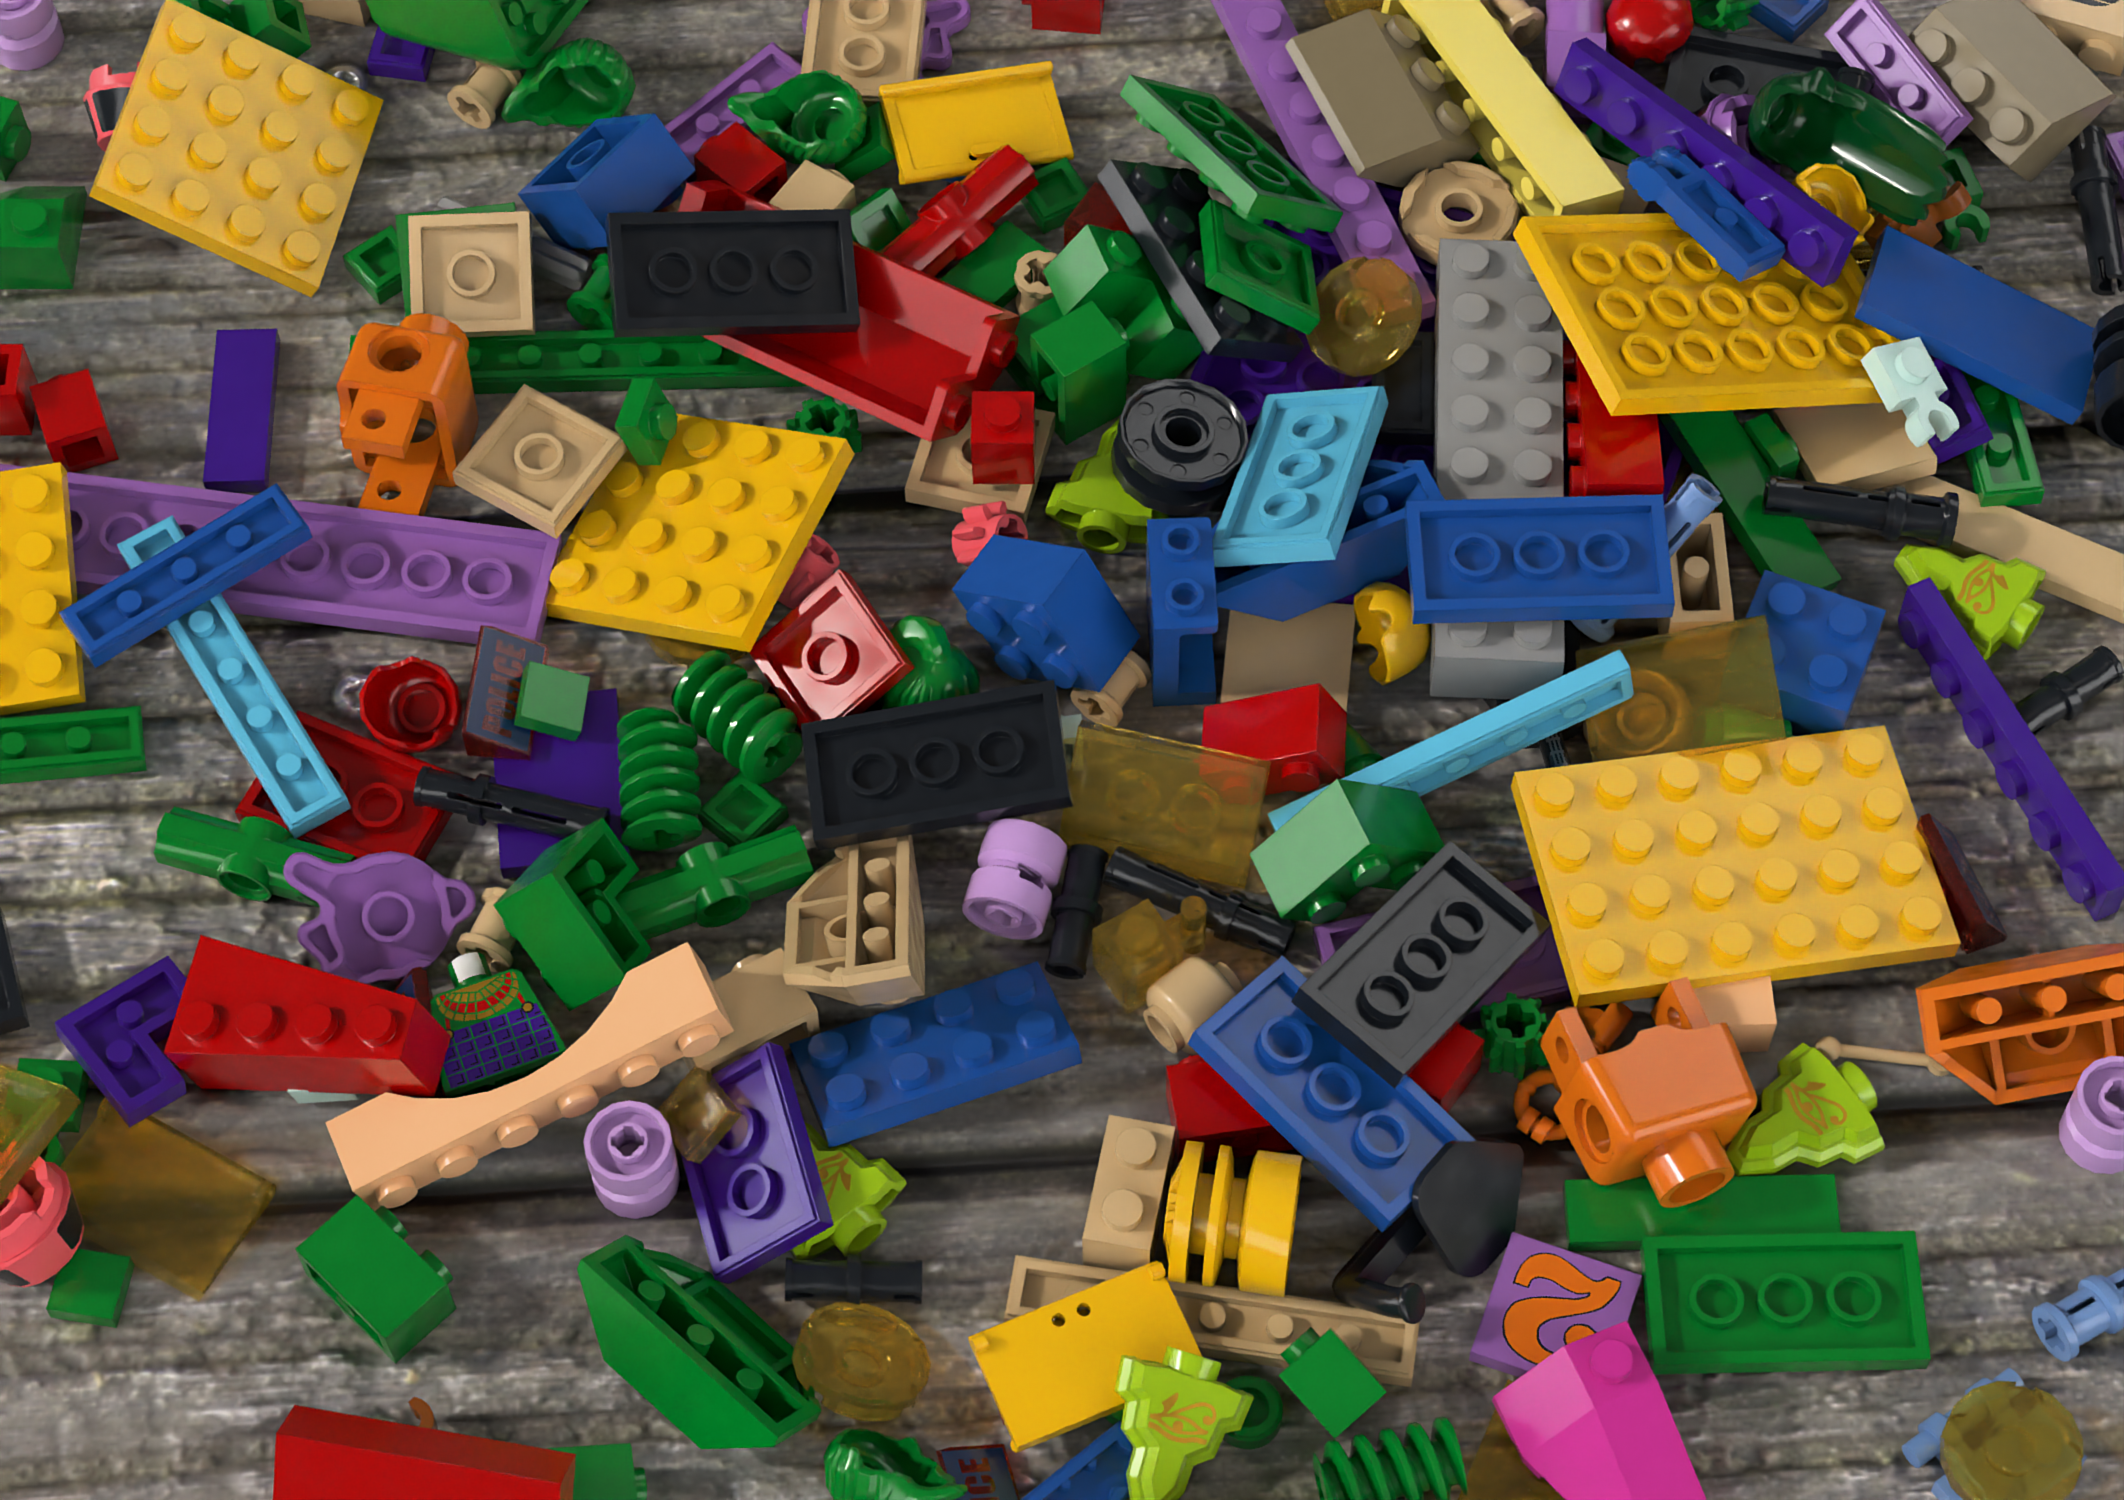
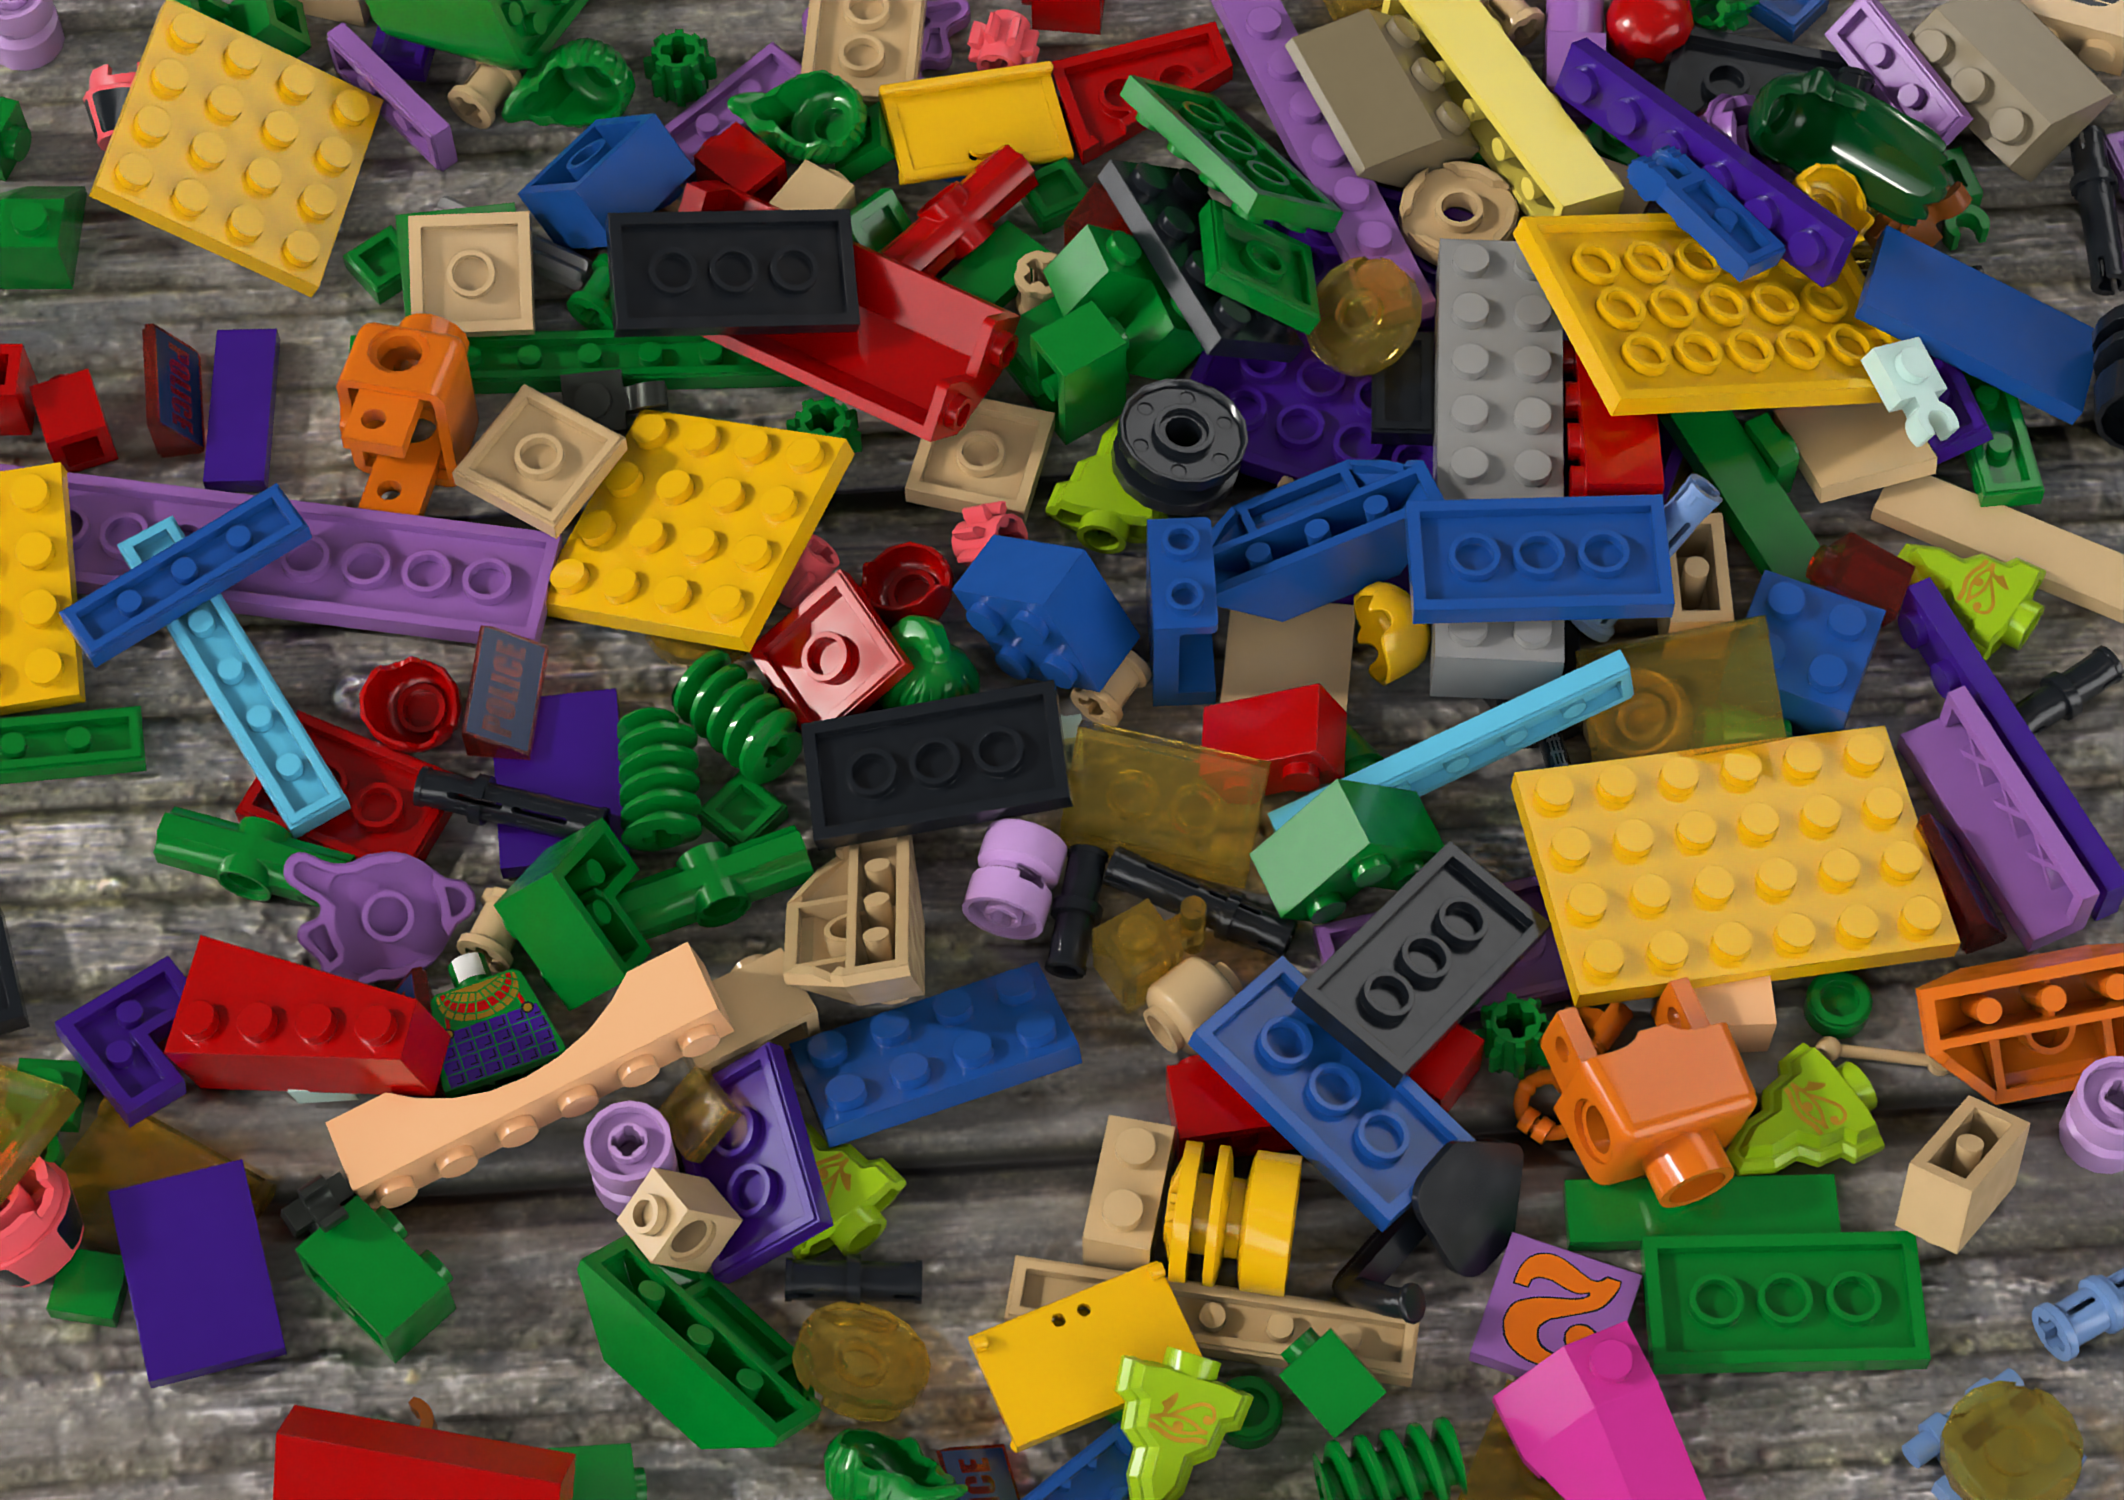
green tile [514,660,590,742] -> none
green plate [614,378,678,465] -> none
red brick [971,391,1036,484] -> none
medium azure tile [1213,386,1389,567] -> none
black pin [1762,474,1959,549] -> none
none -> dark purple tile [108,1159,287,1389]
none -> slope [142,323,206,458]
none -> pearl dark grey plate [280,1171,354,1238]
none -> medium lavender tile [327,22,458,172]
none -> pearl dark grey plate [560,369,669,434]
none -> tan brick [616,1167,743,1273]
none -> green gear [643,29,718,107]
none -> red hair [859,541,954,629]
none -> coral gear [967,9,1040,71]
none -> red wing [1051,21,1233,165]
none -> green tile [1803,971,1873,1039]
none -> clear red brick [1806,532,1916,628]
none -> tan brick [1895,1095,2031,1254]
none -> medium lavender fence [1896,685,2100,953]

